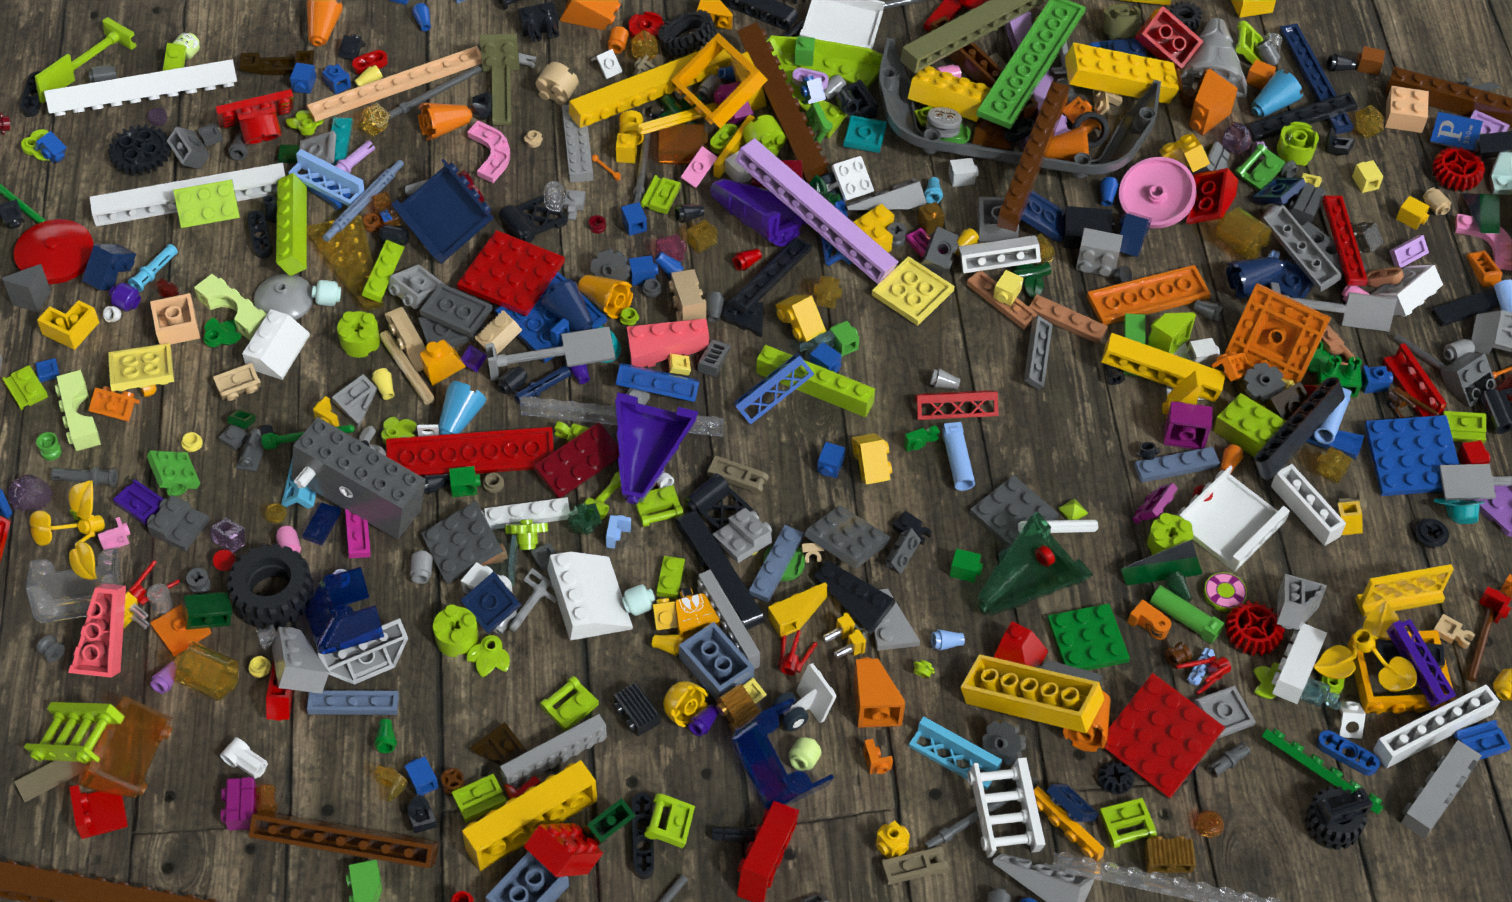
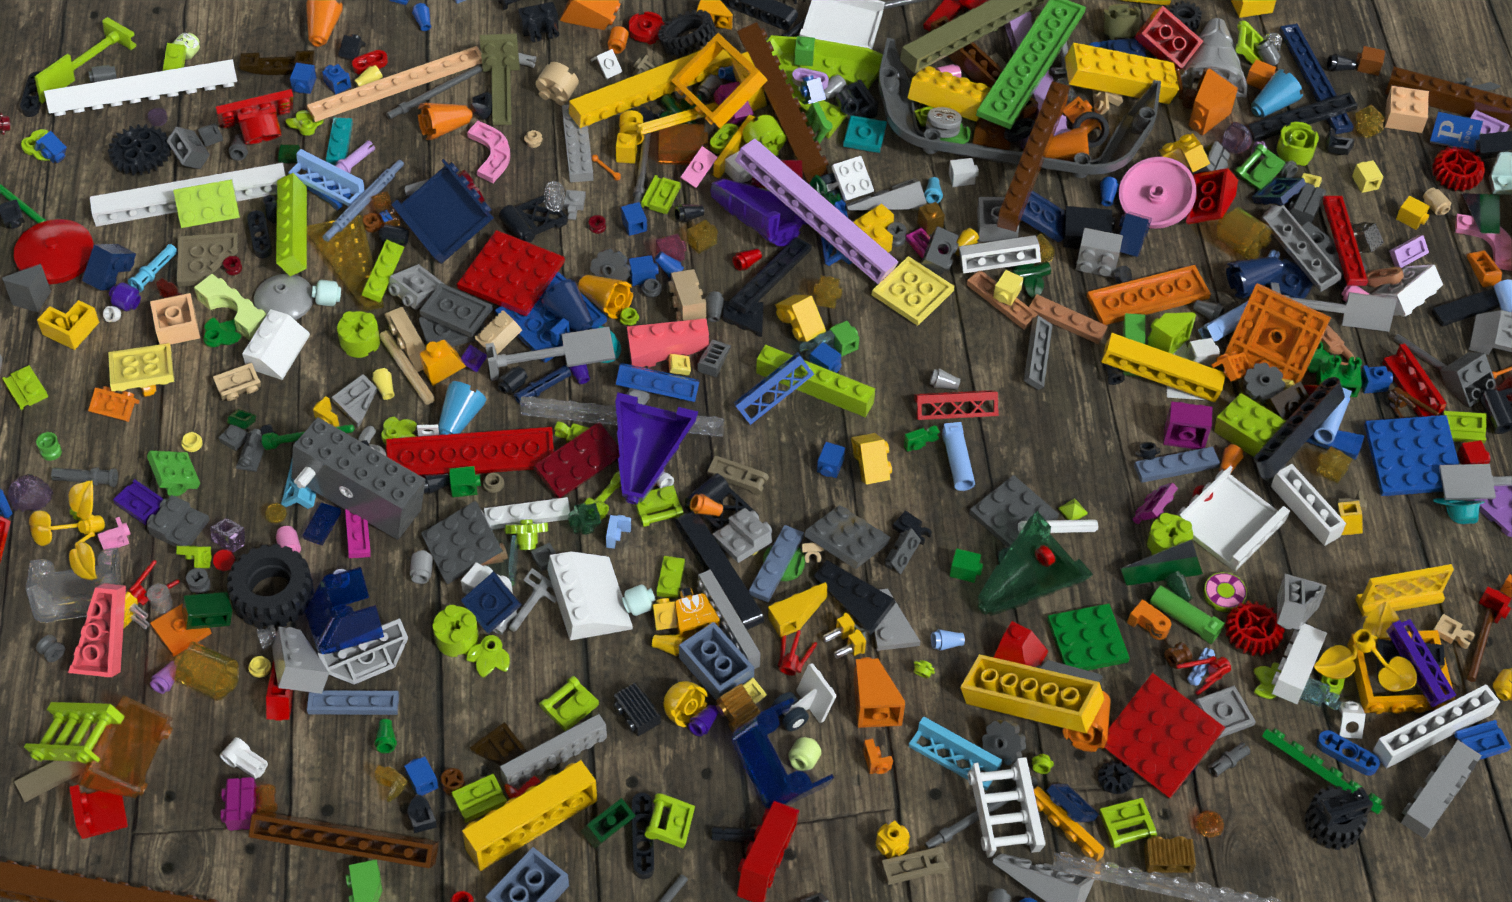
blue tile [35,358,60,383] -> none
yellowish green arch [55,370,101,451] -> none
light grey plate [299,131,336,173] -> none
clear yellow brick [358,103,391,137] -> none
red brick [524,823,604,877] -> none
clear yellow brick [631,30,658,61] -> none
yellow slope [1162,370,1202,418] -> none
black gear [1414,518,1449,549] -> none
light grey brick [1444,339,1475,363] -> none
none -> lime bracket [176,545,212,568]
none -> dark tan plate [177,233,239,287]
none -> dark red bush [223,256,242,275]
none -> black tile [636,106,654,123]
none -> orange cone [690,494,723,517]
none -> lime plate [1032,754,1054,774]
none -> light blue piece [1198,301,1248,342]

